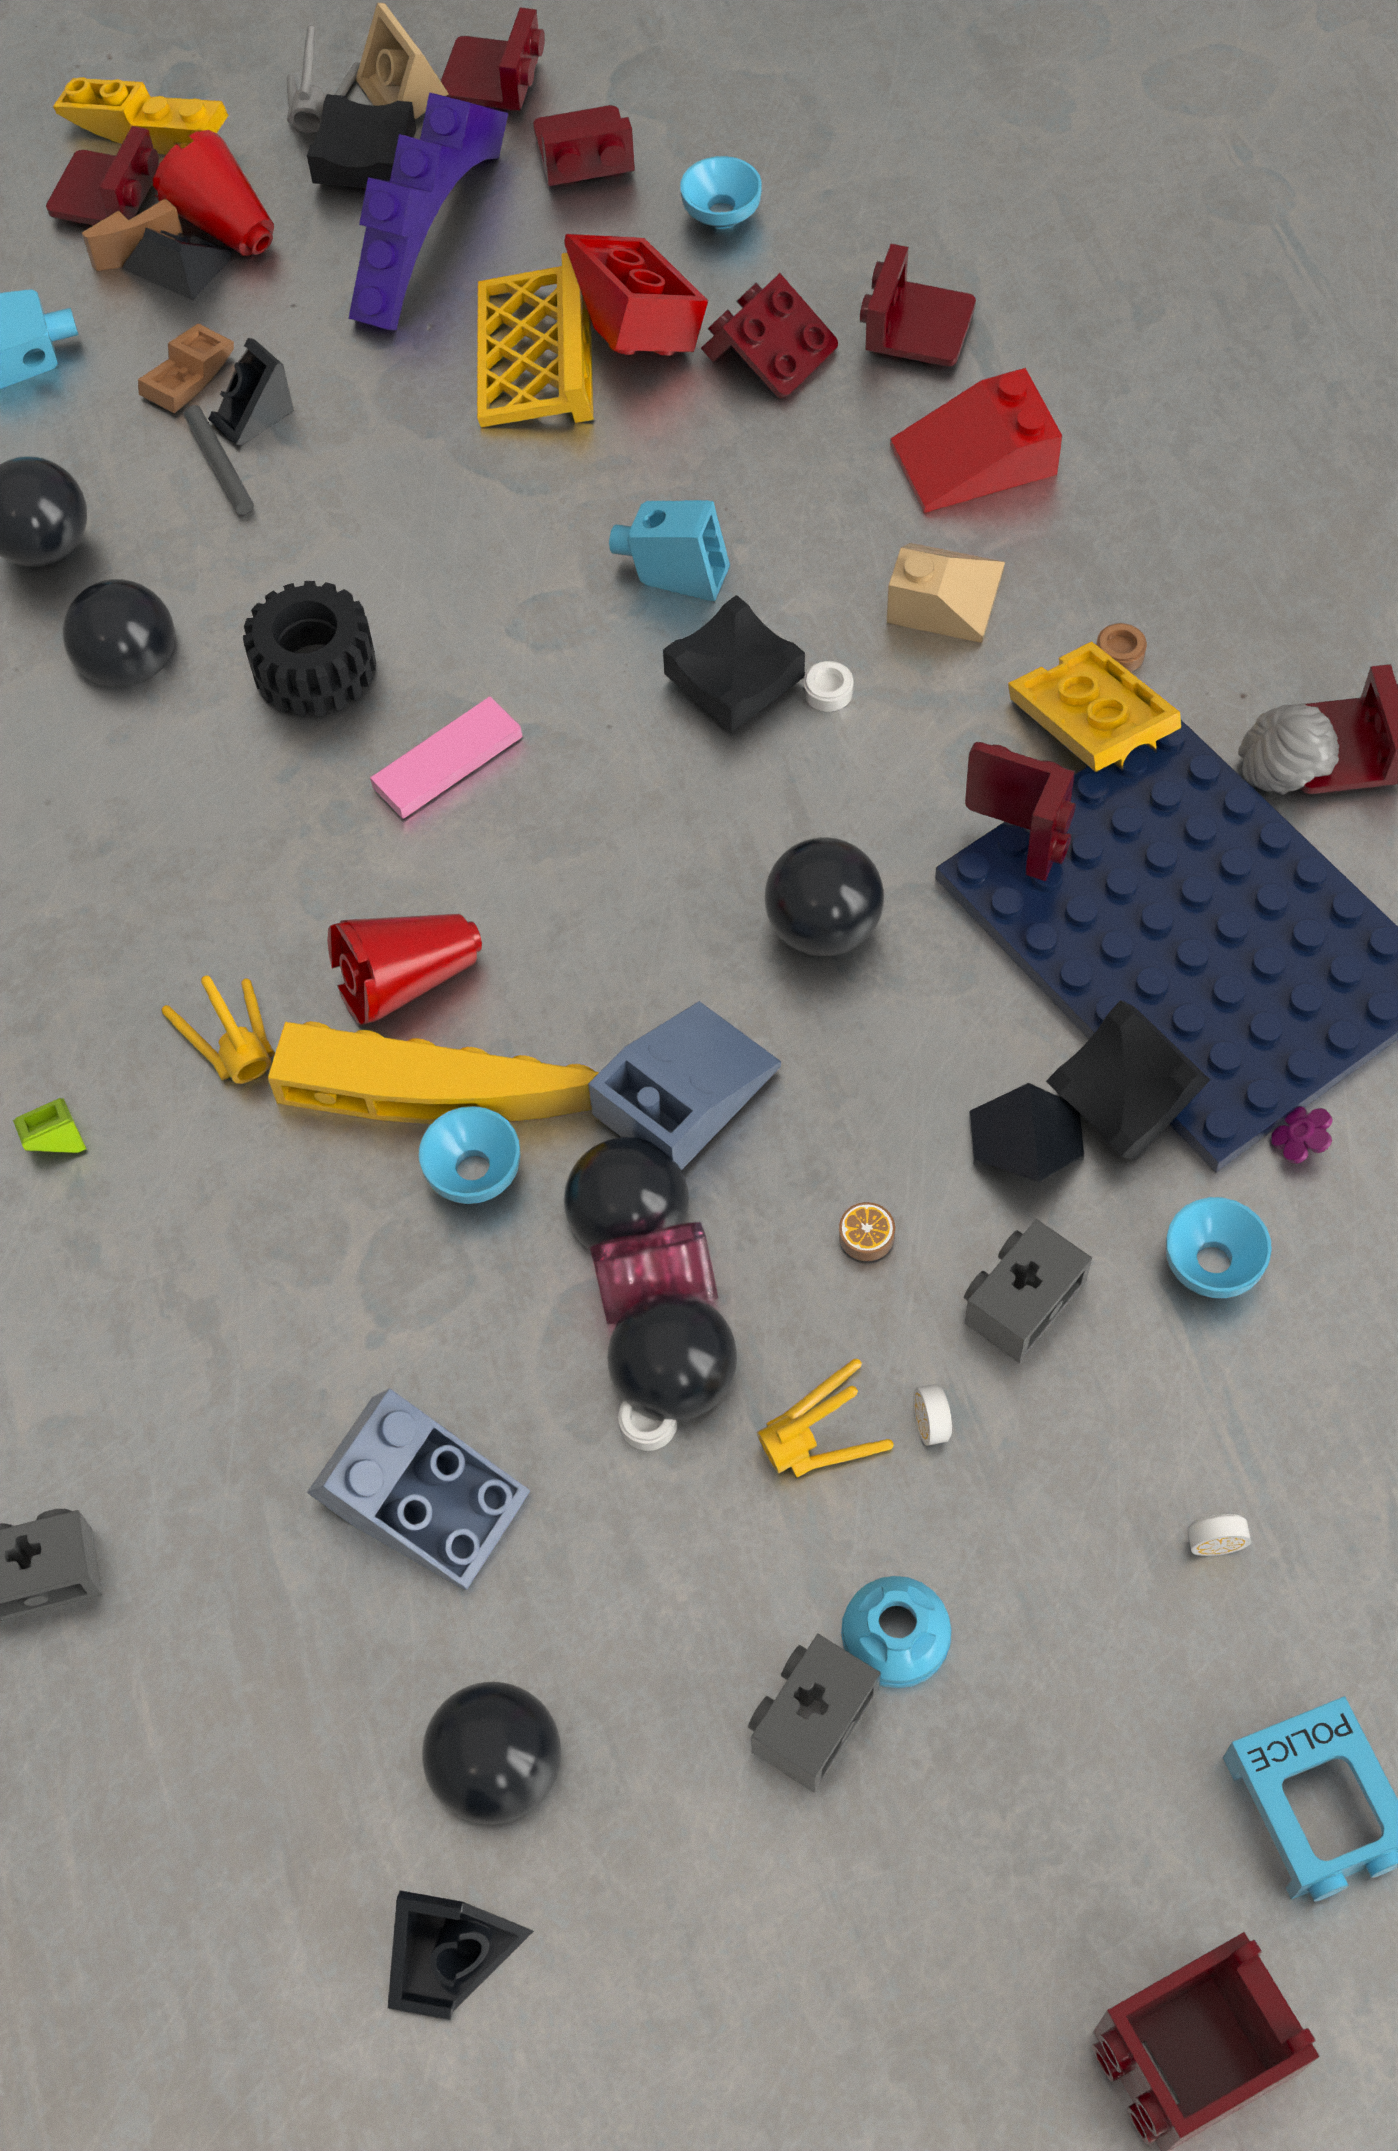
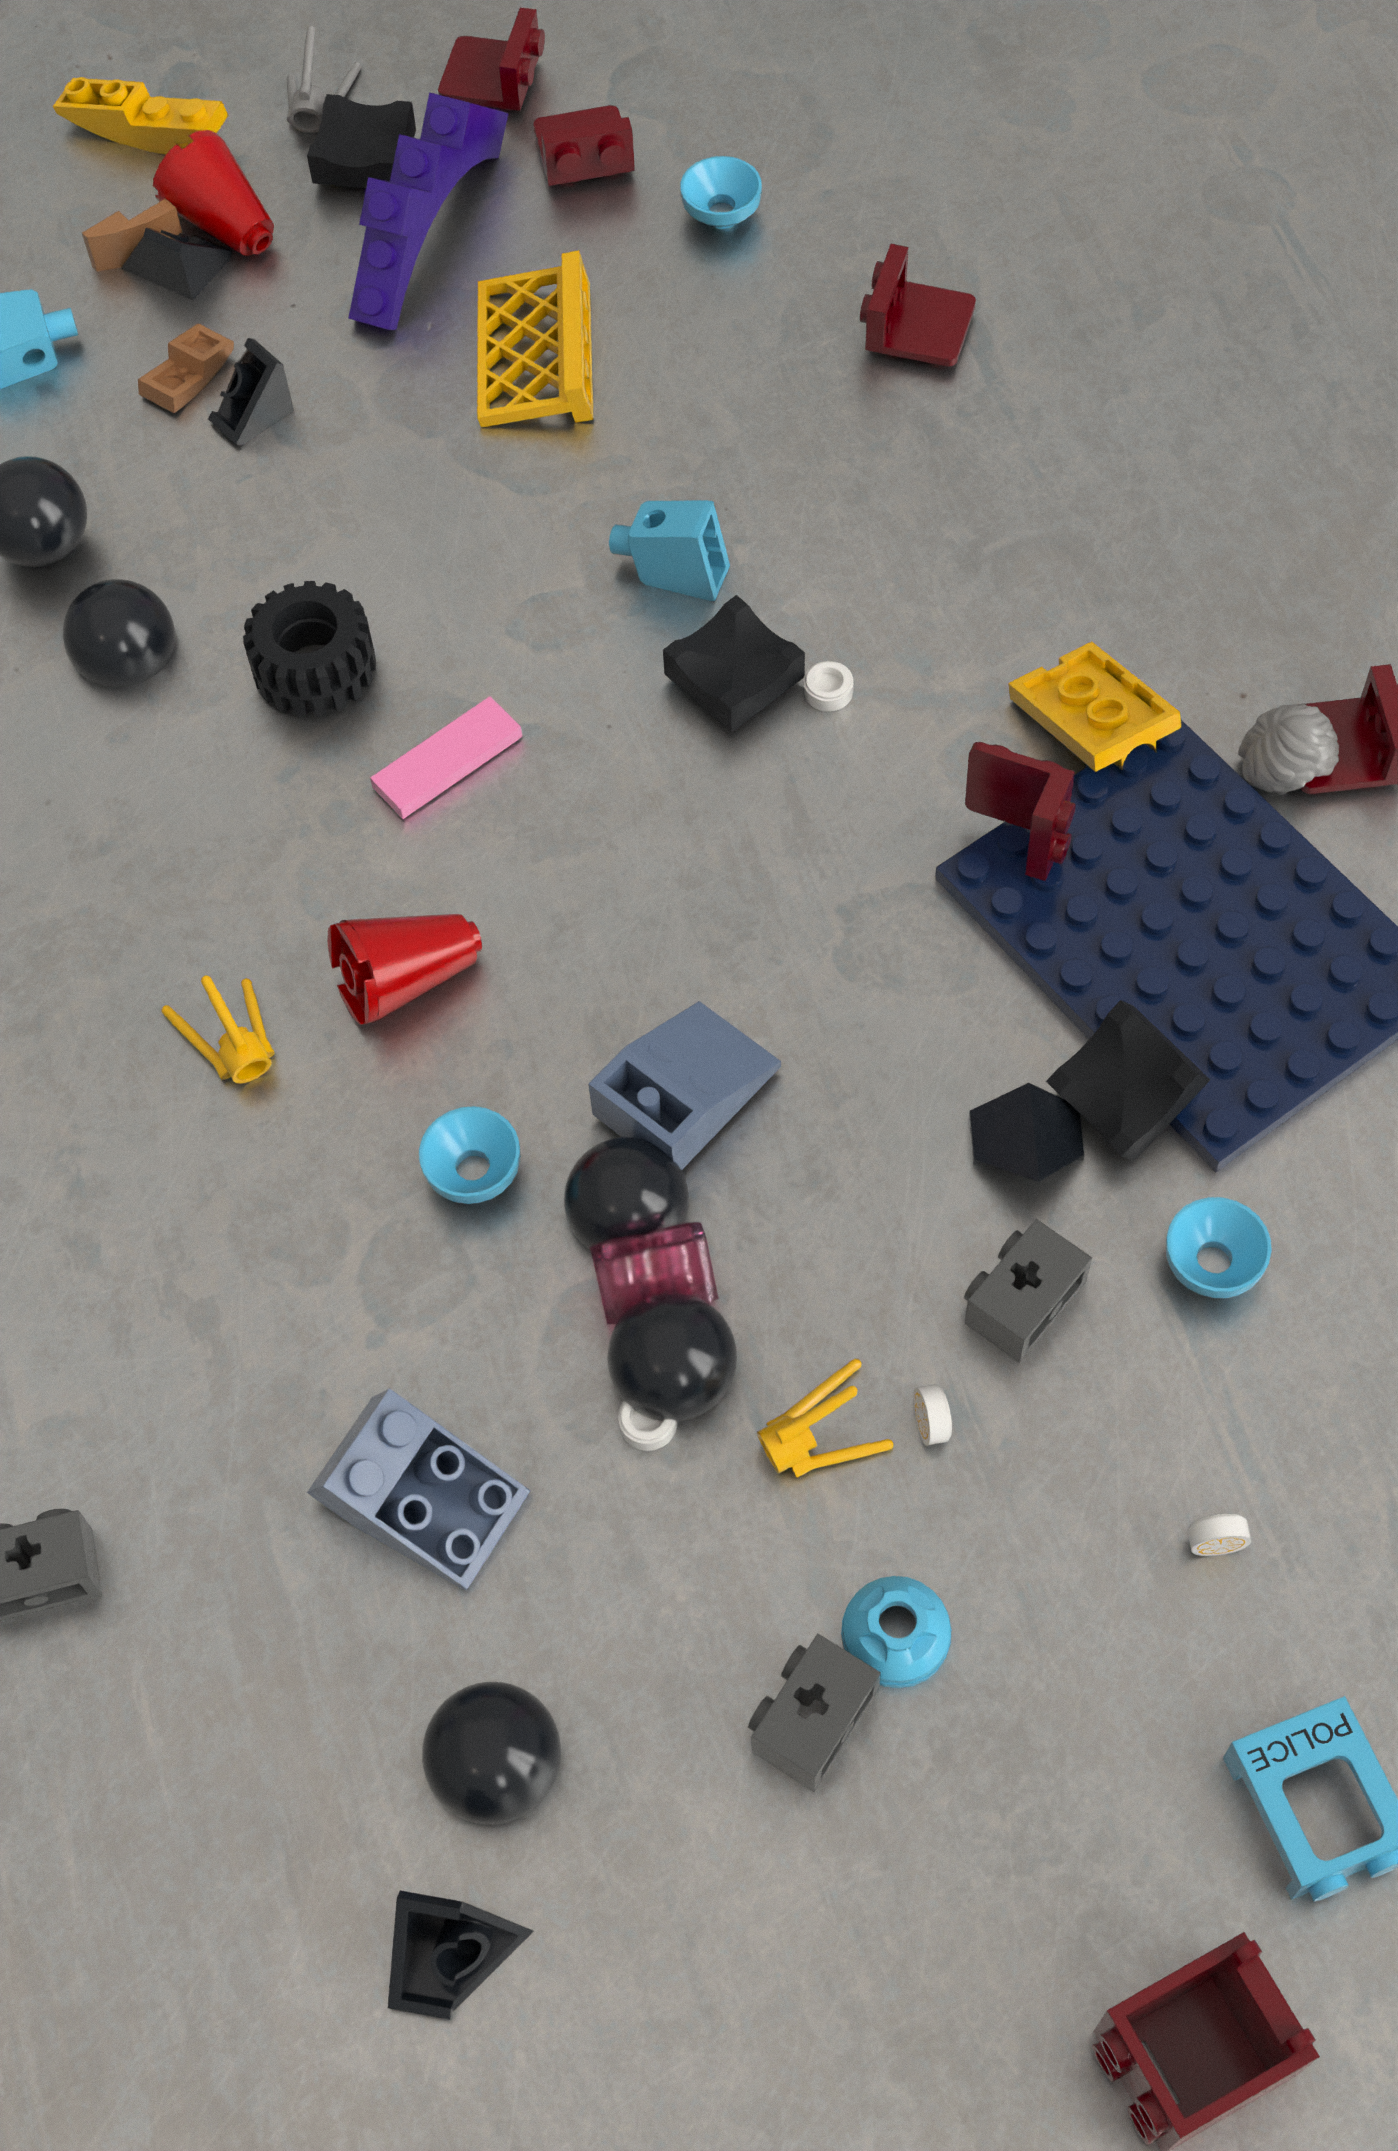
lime slope [13,1098,86,1153] -> none
dark red bracket [46,126,159,225] -> none
dark grey bar [184,405,254,515] -> none
yellow slope [268,1021,599,1124] -> none
tan slope [356,3,449,120] -> none
red slope [564,234,709,356] -> none
dark red bracket [701,273,838,398] -> none
black piece [765,837,884,957] -> none
medium nougat tile [839,1202,895,1261] -> none
tan slope [886,543,1005,643] -> none
red slope [890,368,1062,513] -> none
medium nougat tile [1096,623,1147,672] -> none
magenta plant [1271,1106,1333,1164] -> none

